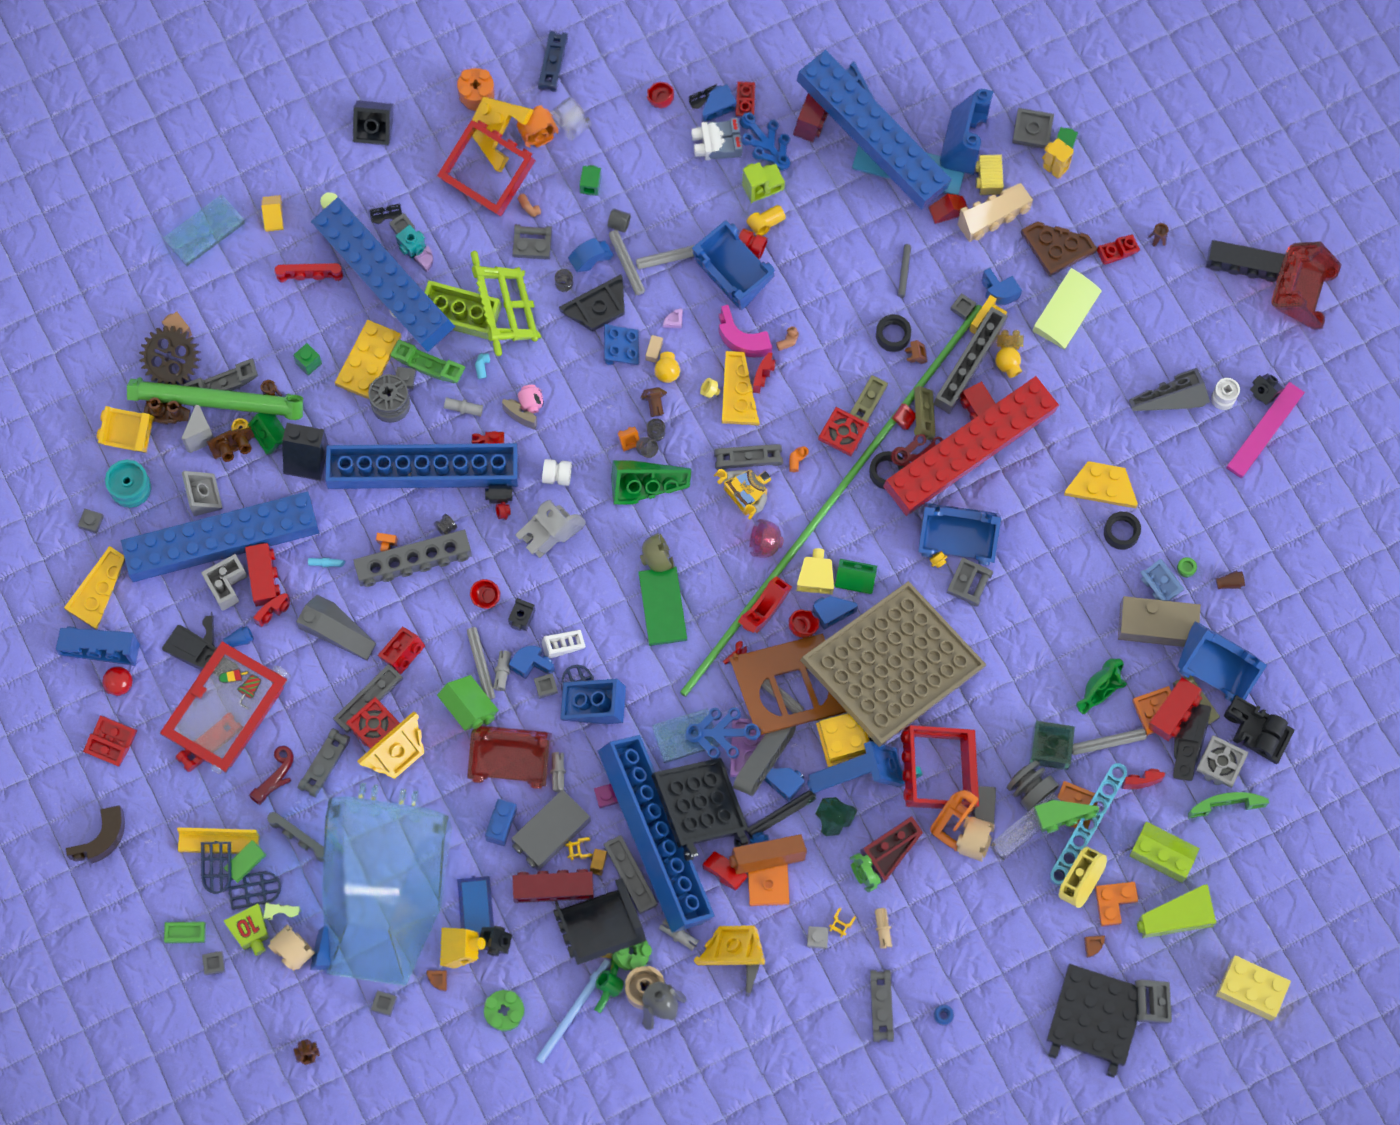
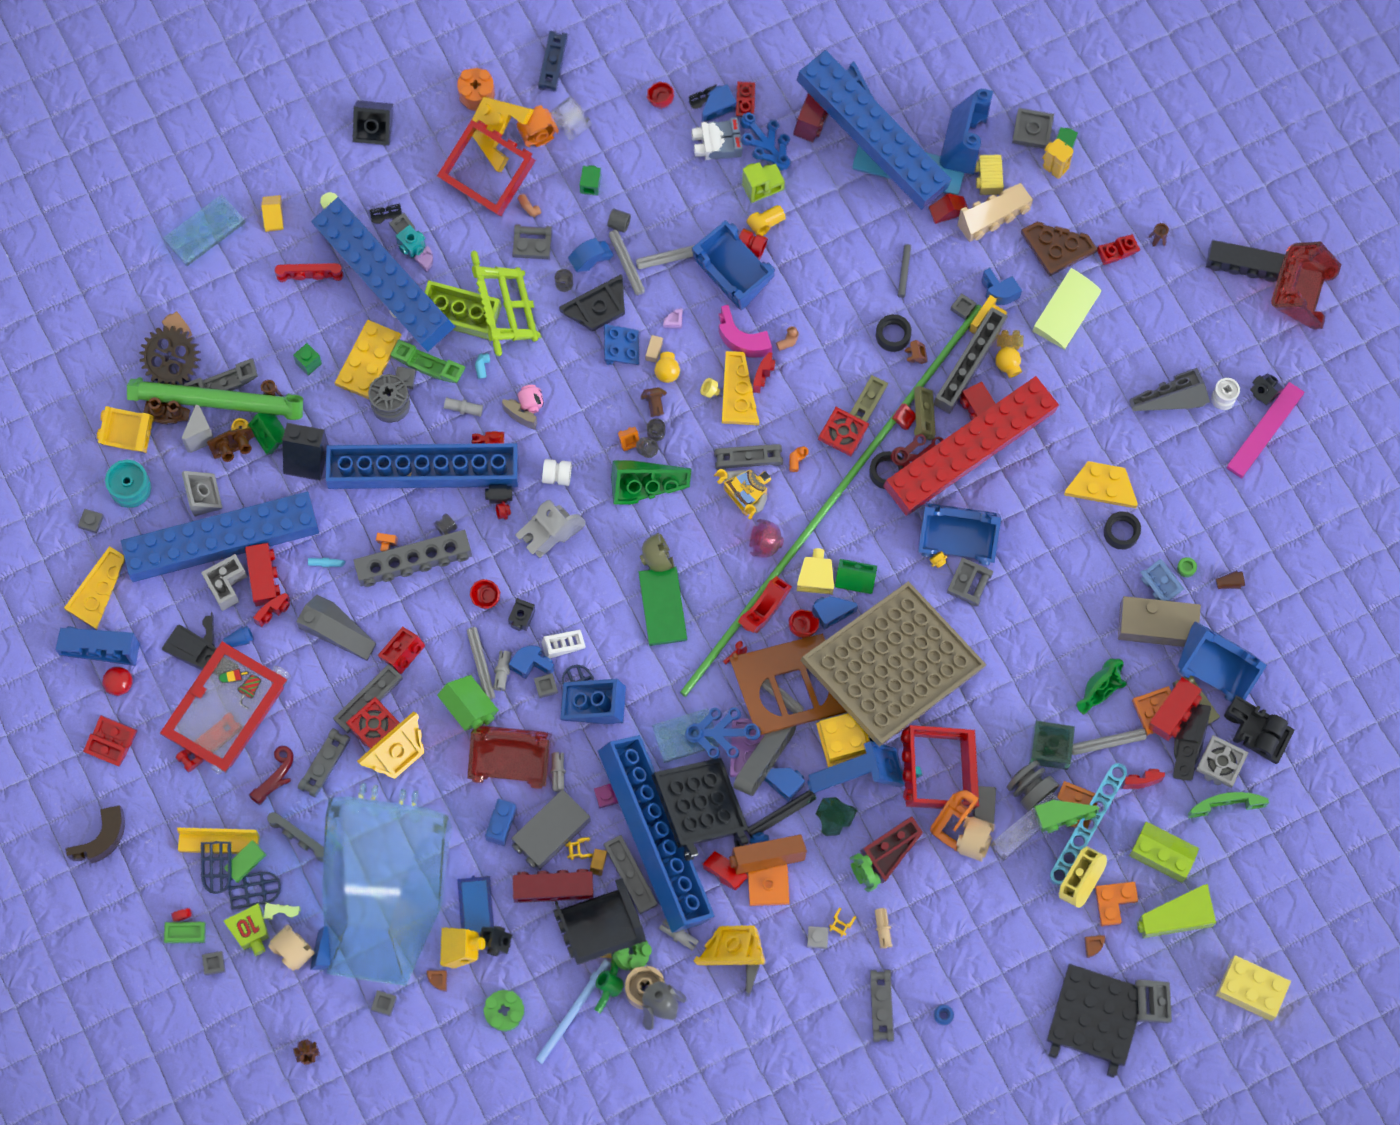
none -> red tile [171,908,192,922]

